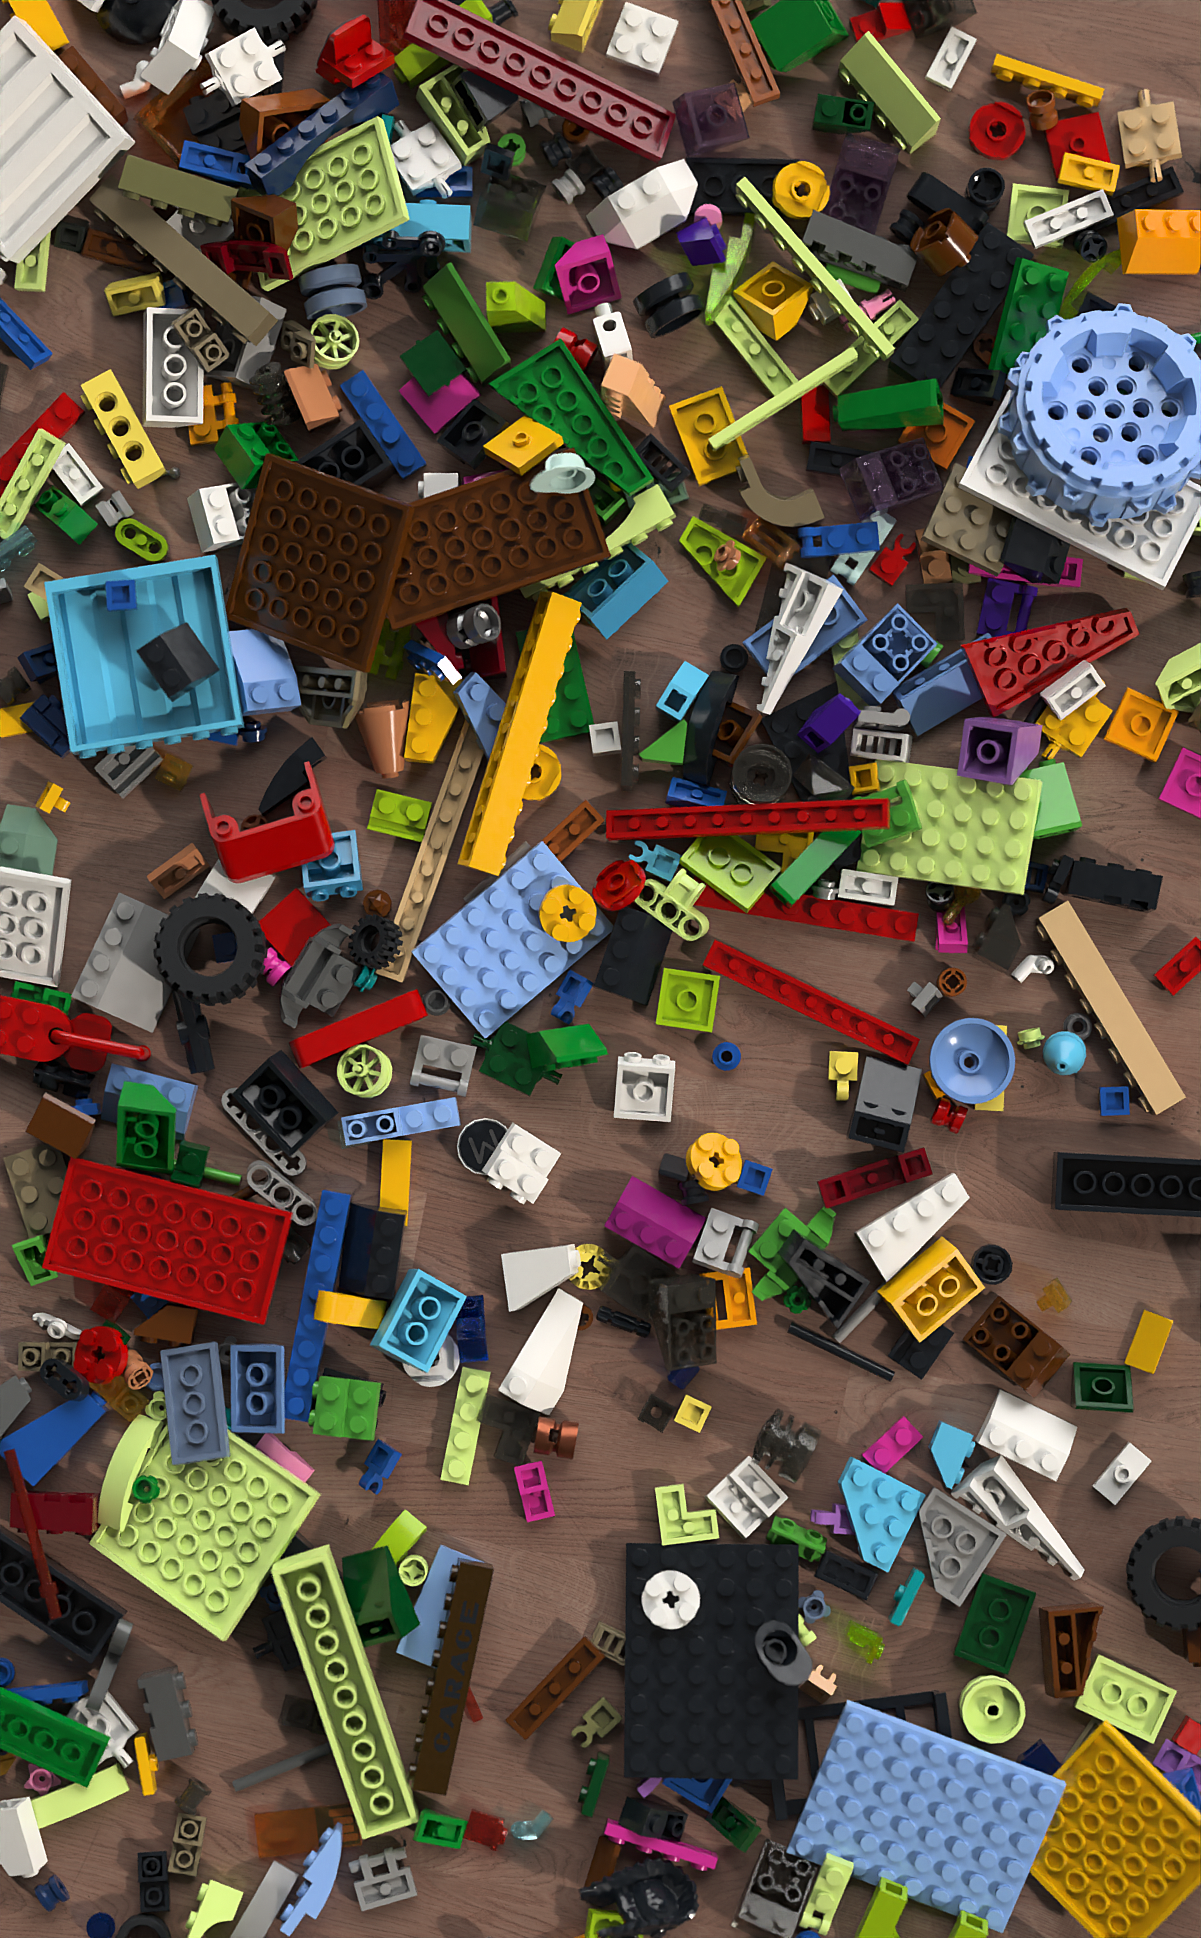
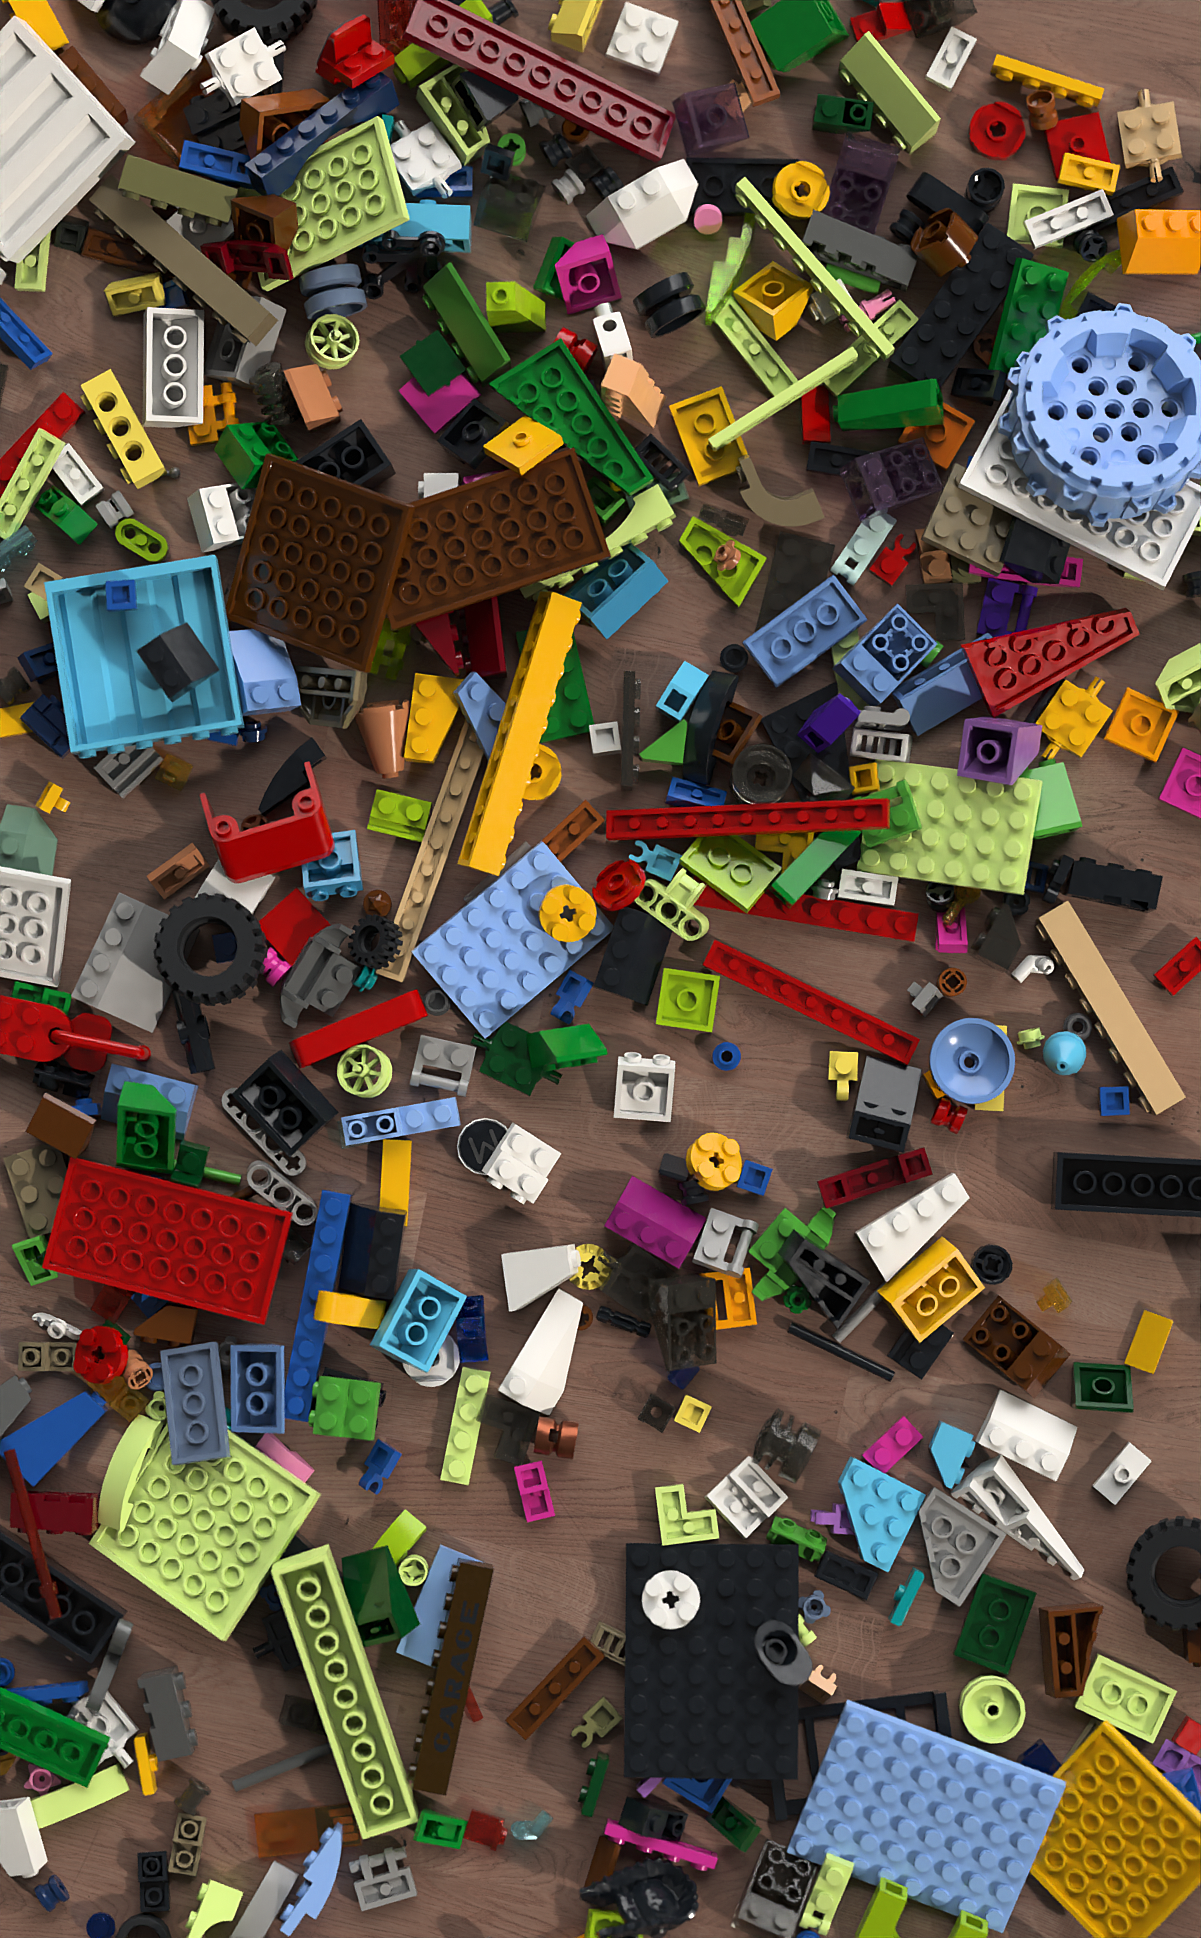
black beam [40,1358,90,1401] -> none
white arm [120,61,151,99] -> none
green plate [132,1475,160,1504] -> none
dark tan slope [170,307,231,372] -> none
dark tan slope [281,320,316,369] -> none
blue plate [340,370,427,480] -> none
blue plate [403,640,461,685] -> none
flat silver wheel [446,604,501,649] -> none
light aqua piece [530,453,595,494] -> none
dark purple slope [676,217,727,266] -> none
clear orange tile [741,516,801,569] -> none
white wedge [756,563,844,715] -> none
blue plate [798,521,880,558] -> none
clear neon green bracket [845,1620,885,1664] -> none
white slope [1040,660,1106,721] -> none

